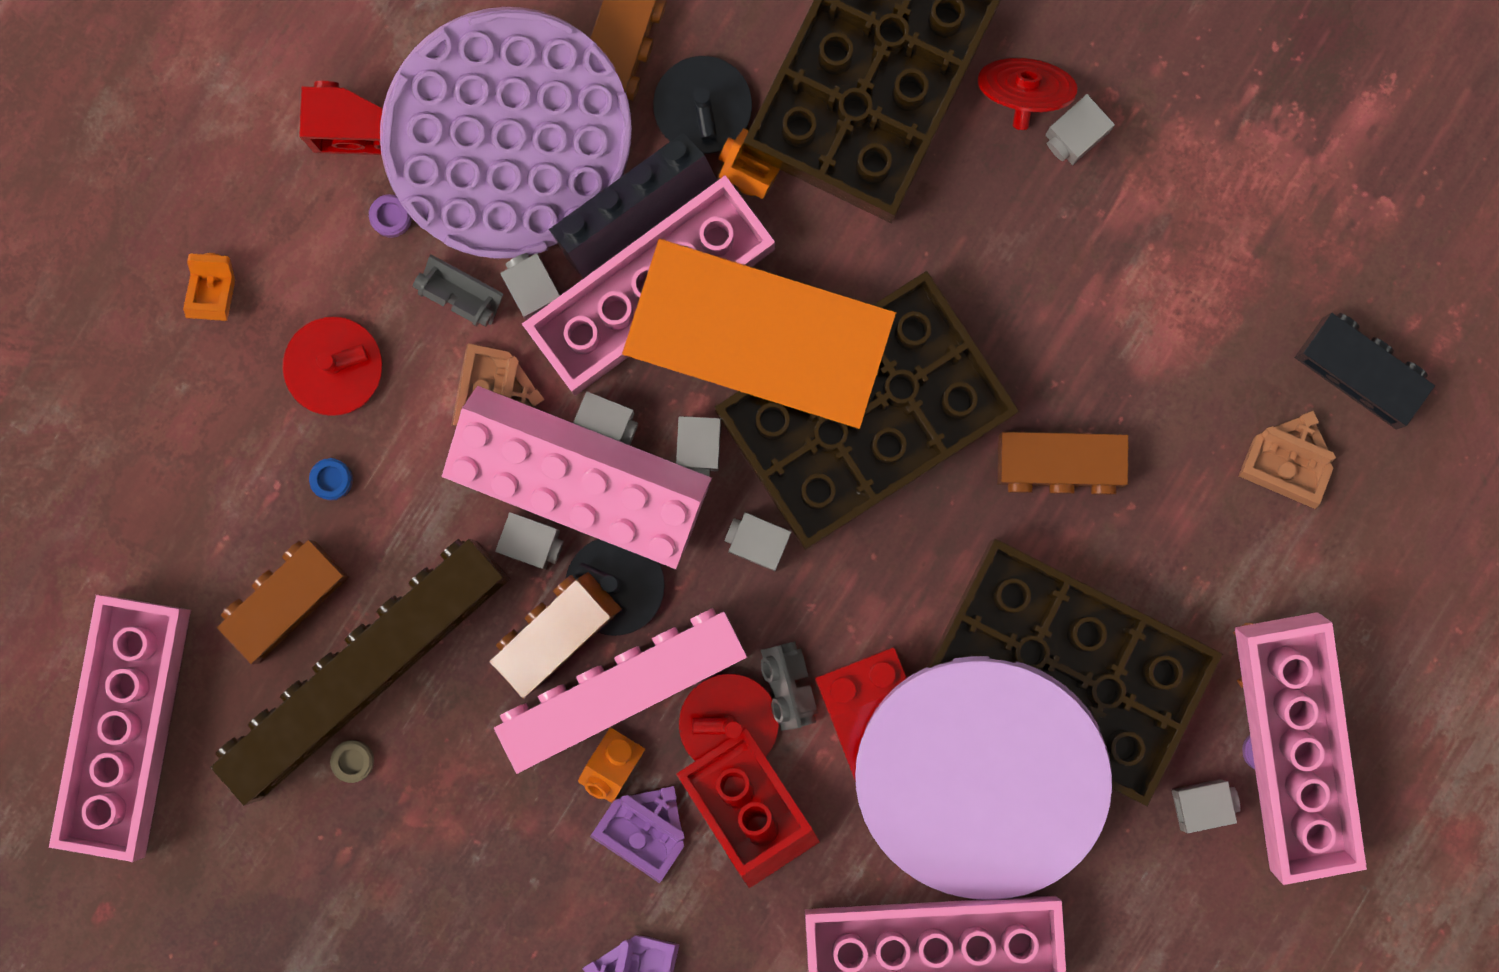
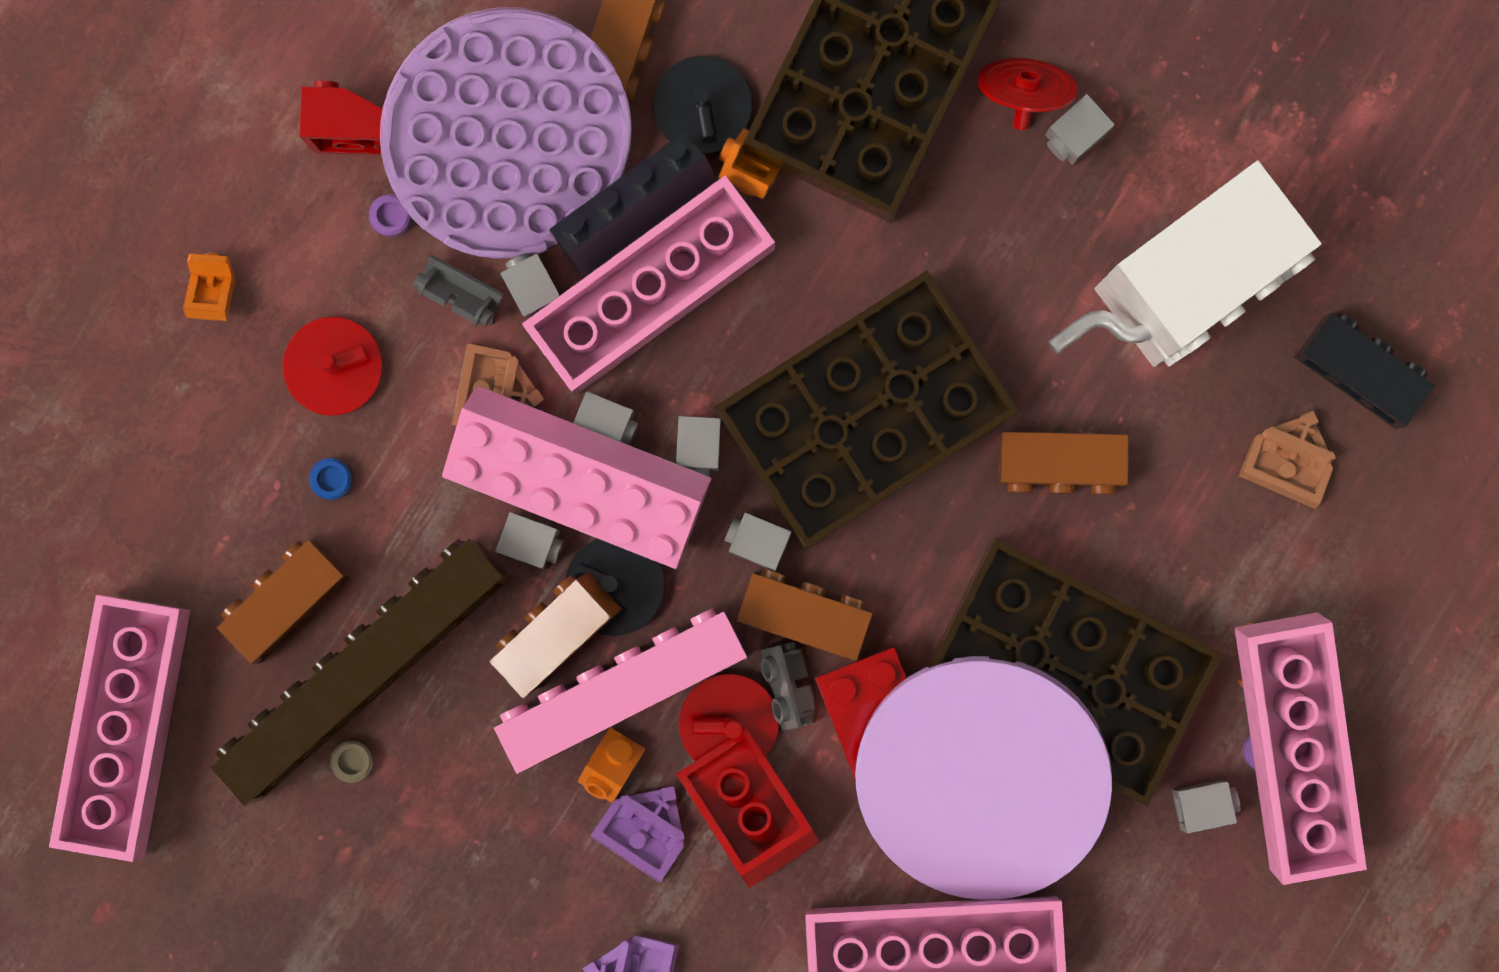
orange sticker [622,239,896,429] -> none
none -> dark orange brick [737,568,872,661]
none -> white piece [1048,160,1322,367]

